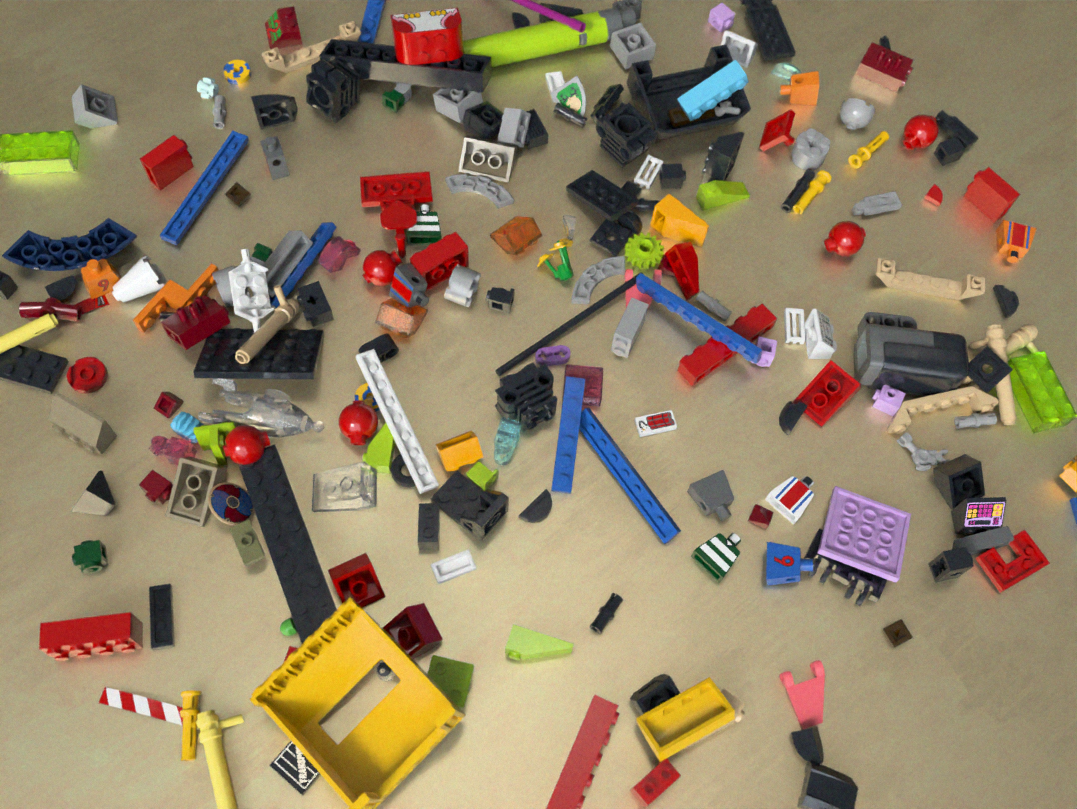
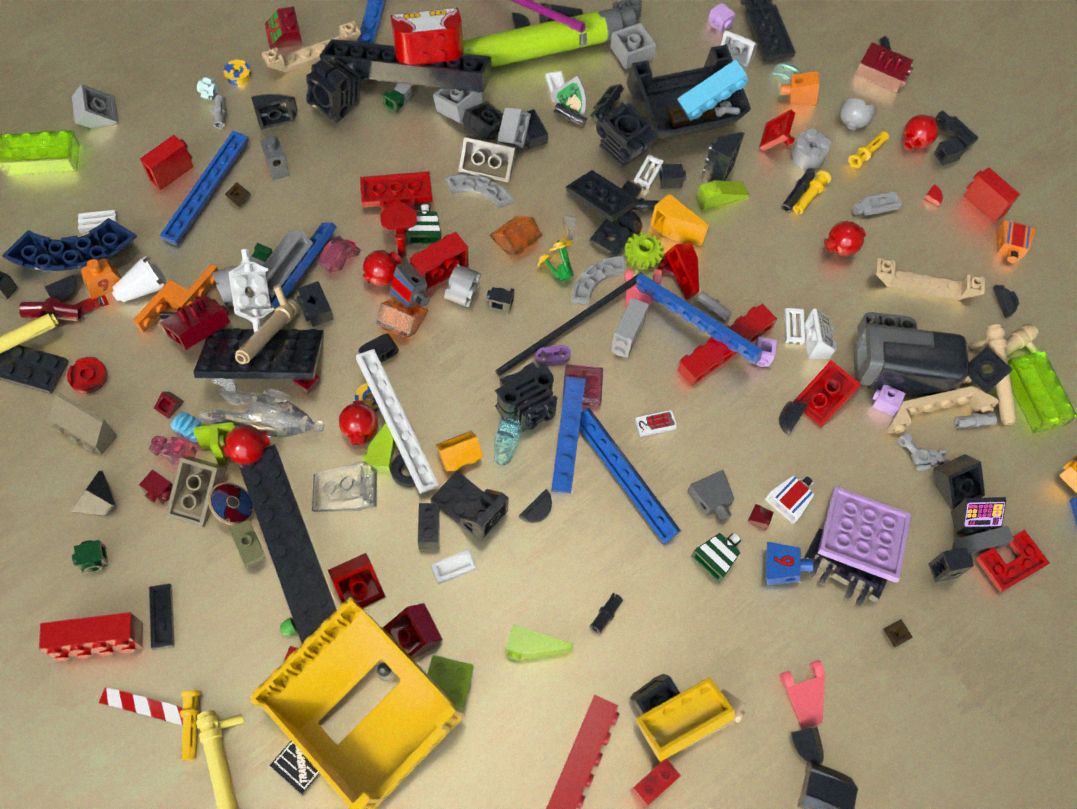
lime bracket [466,462,499,491] -> none
none -> white tile [78,210,117,233]
none -> dark red plate [292,374,321,394]

